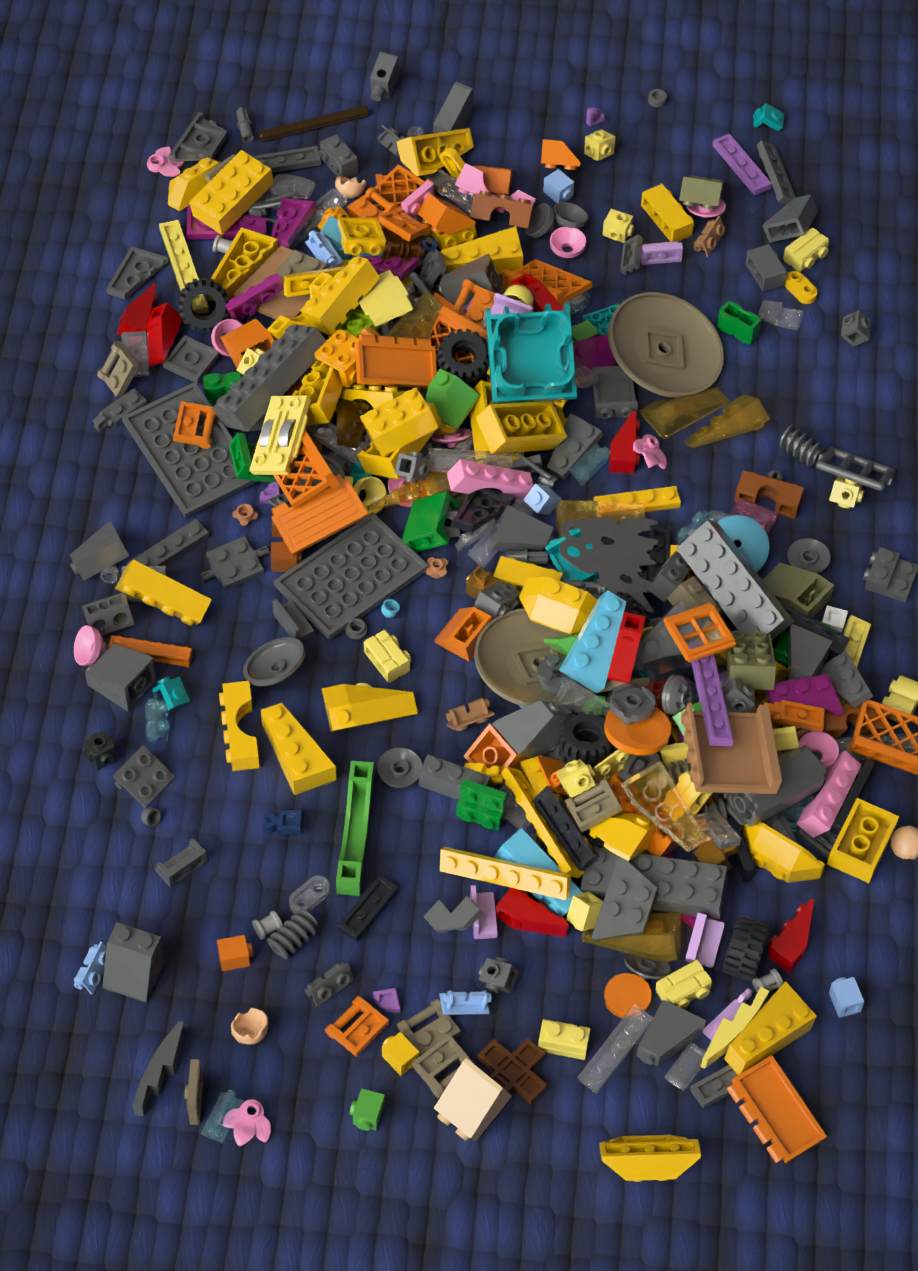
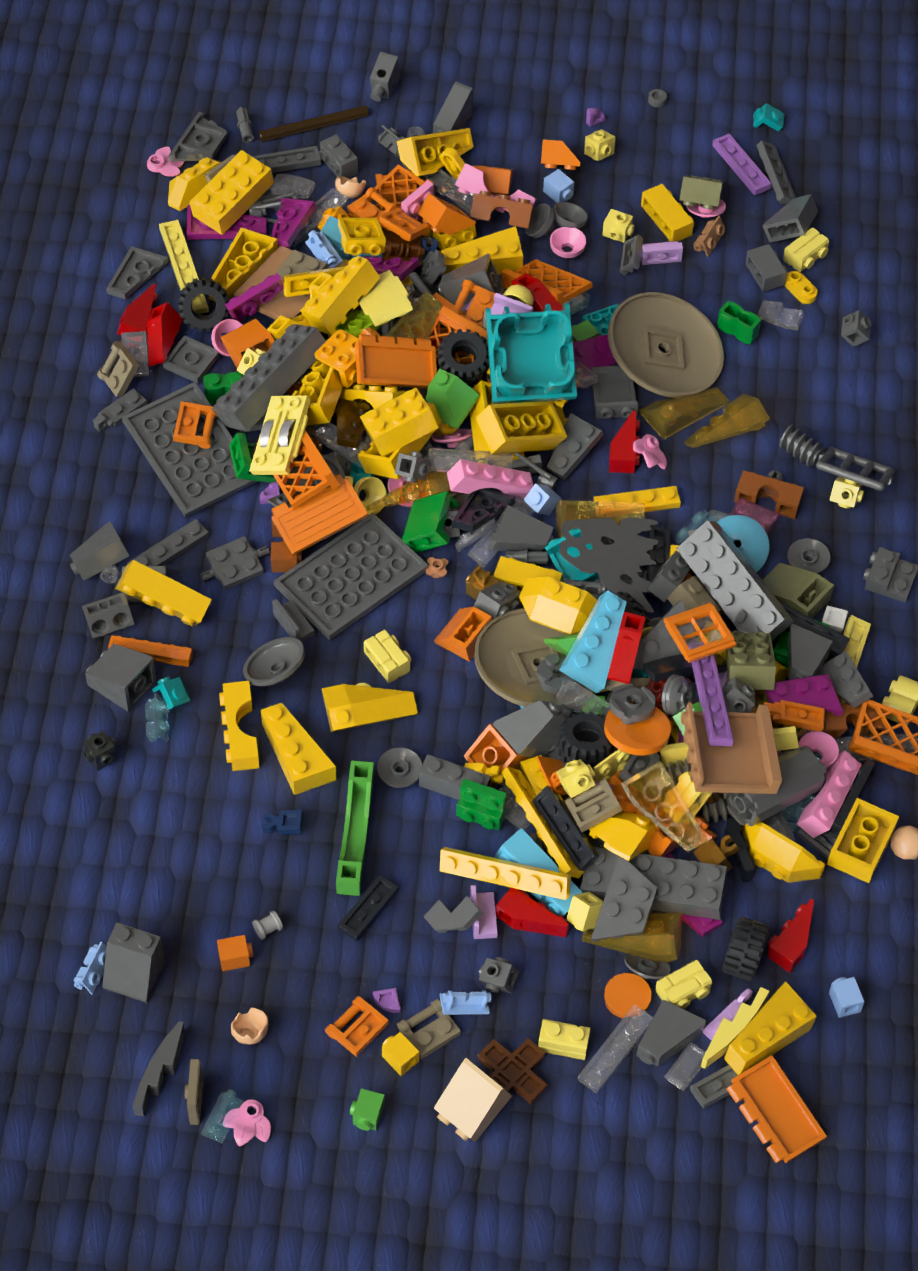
bright pink piece [74,625,105,666] -> none
dark grey hinge [113,745,175,808] -> none
dark grey hinge [141,807,161,827] -> none
dark grey hinge [155,839,208,888] -> none
light grey bush [212,235,233,253] -> none
nougat plate [232,504,258,526] -> none
dark grey piece [267,908,318,960] -> none
clear plate [289,876,330,914] -> none
dark grey hinge [305,963,354,1007] -> none
dark grey plate [346,618,367,640] -> none
medium azure hinge [381,599,400,618] -> none
dark tan plate [411,1034,475,1098] -> none
medium nougat hinge [446,698,495,731] -> none
clear light blue hinge [569,443,610,486] -> none
yellow wedge [600,1135,701,1182] -> none
clear plate [677,811,741,849] -> none
lavender panel [686,913,724,968] -> none
light grey bush [752,969,783,993] -> none

